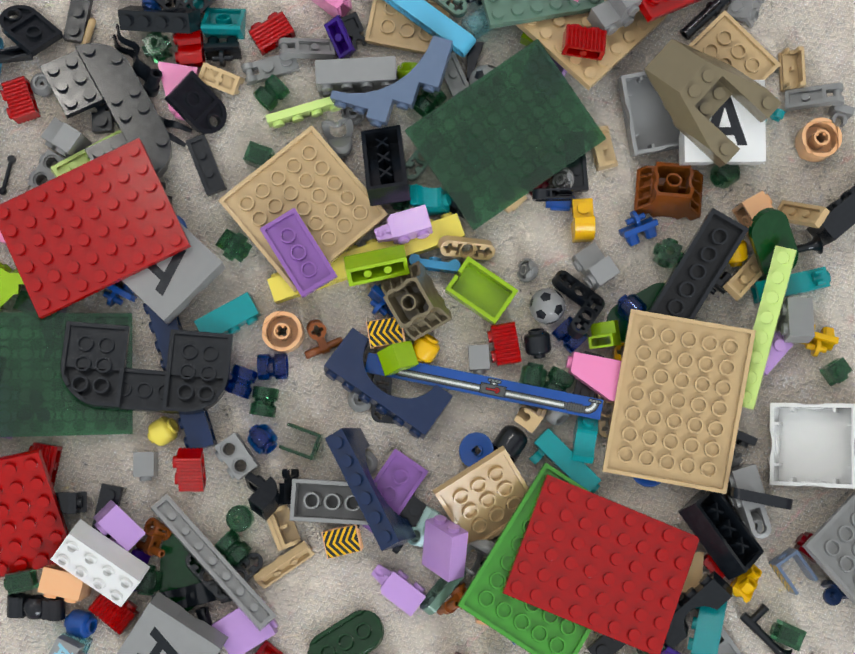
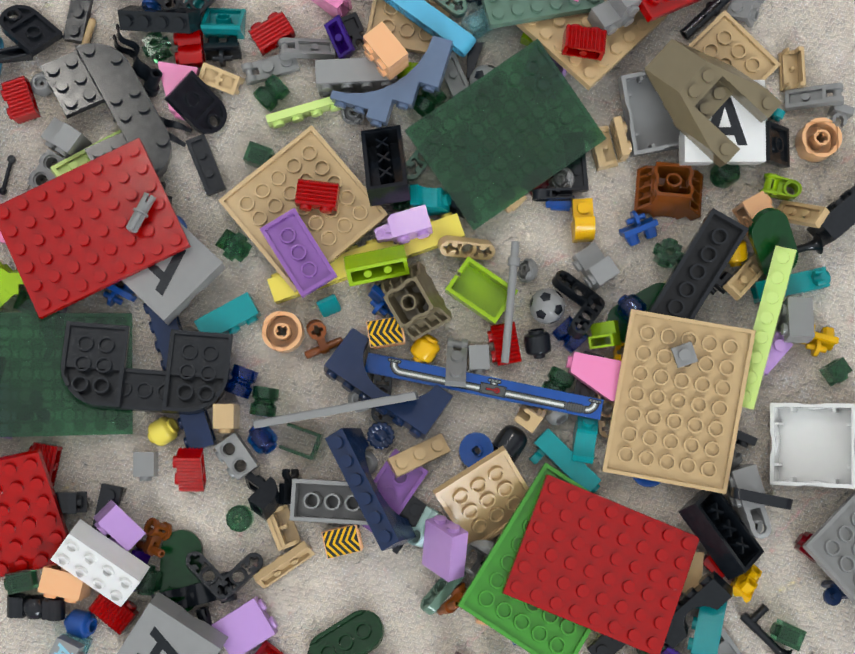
black plate [92,103,114,134] -> none
light grey plate [151,494,276,631] -> none
clear green wheel [214,529,252,568] -> none
clear blue wheel [257,353,289,380] -> none
light grey piece [322,117,354,158] -> none
lavender hinge [371,564,426,616] -> none
lime piece [377,340,419,376] -> none
dark azure plate [409,254,460,274] -> none
clear green head [519,362,547,388] -> none
sand blue piece [768,547,818,595] -> none
none -> light grey axle [126,192,156,233]
none -> tan brick [213,404,240,433]
none -> light grey tile [253,391,419,429]
none -> red brick [295,179,340,214]
none -> teal slope [316,294,341,317]
none -> light nougat brick [363,21,409,80]
none -> dark blue piece [367,421,395,450]
none -> tan plate [387,433,451,478]
none -> light grey plate [445,338,468,387]
none -> light grey bar [501,241,520,363]
none -> tan plate [609,116,632,163]
none -> light grey plate [670,341,698,368]
none -> lime piece [760,173,802,201]
none -> black plate [766,121,790,168]

